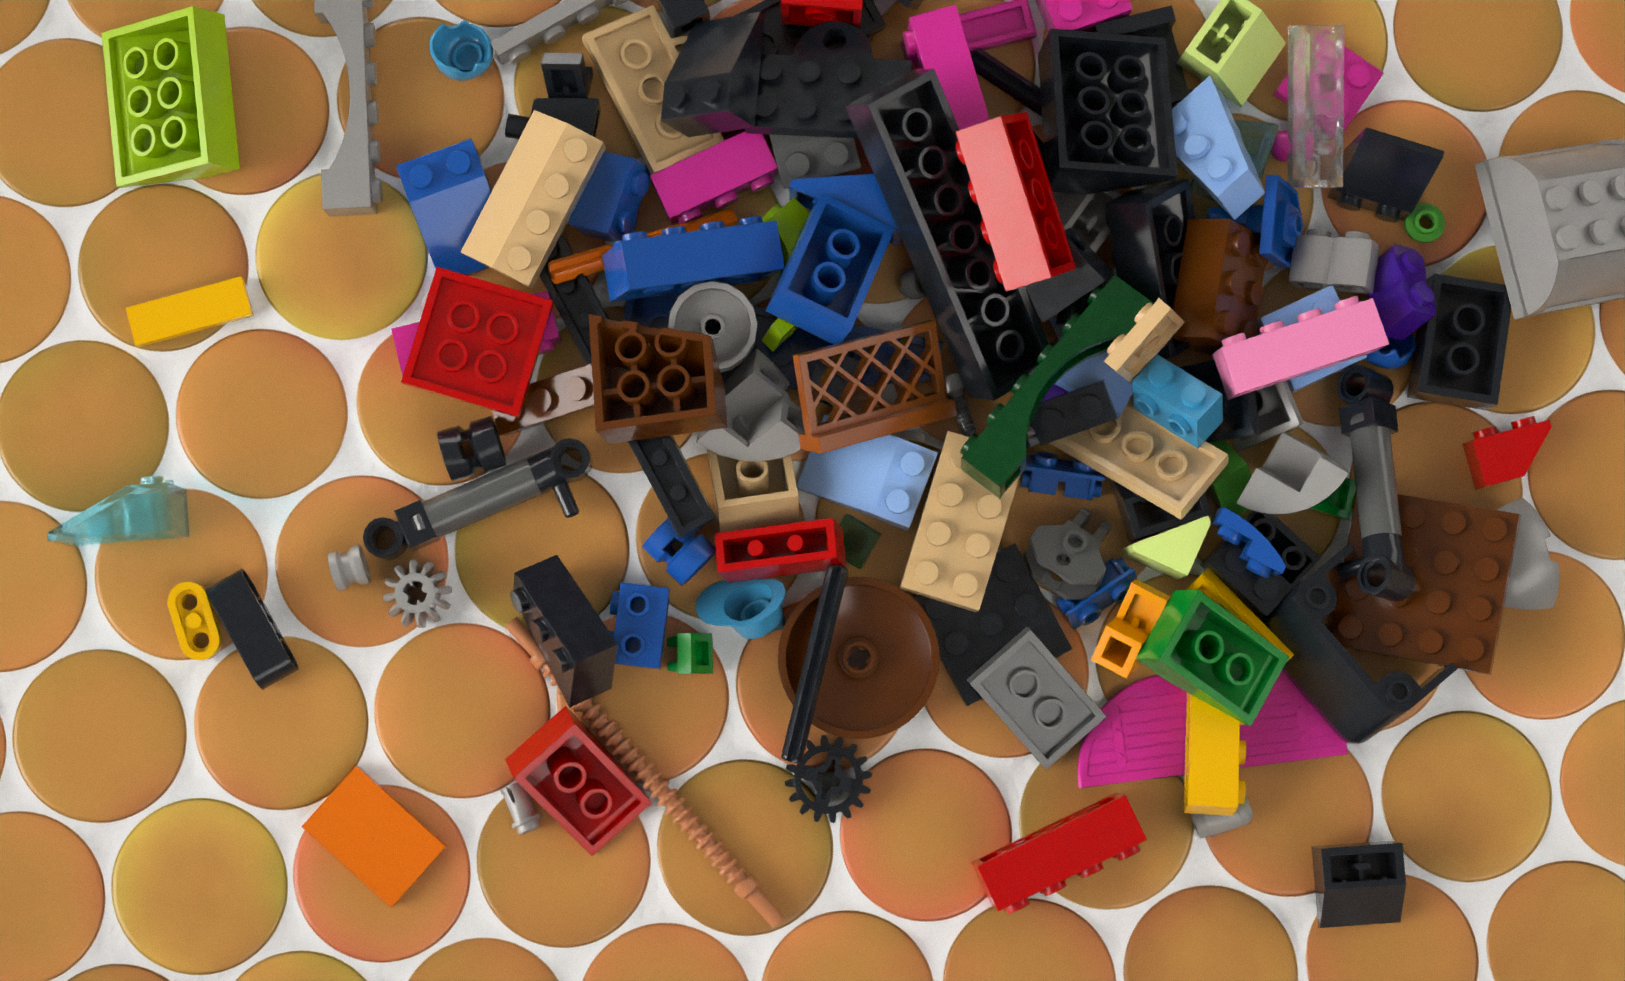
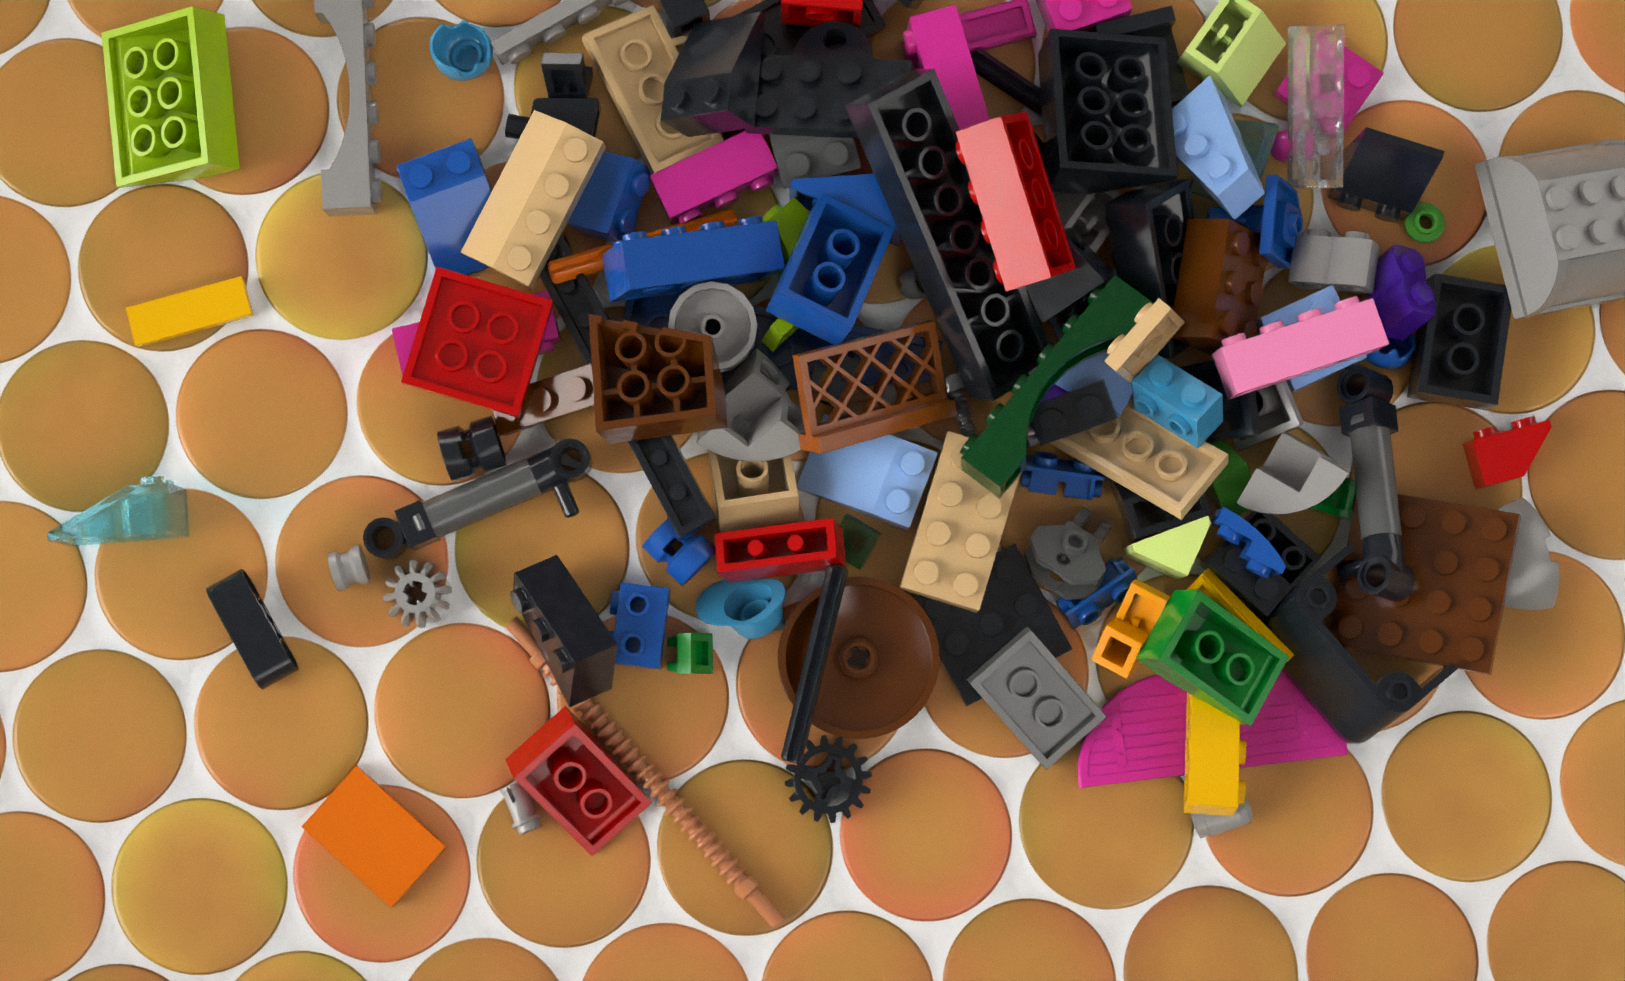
yellow plate [167,582,223,661] -> none
red brick [971,793,1147,914] -> none
black slope [1311,841,1406,928] -> none

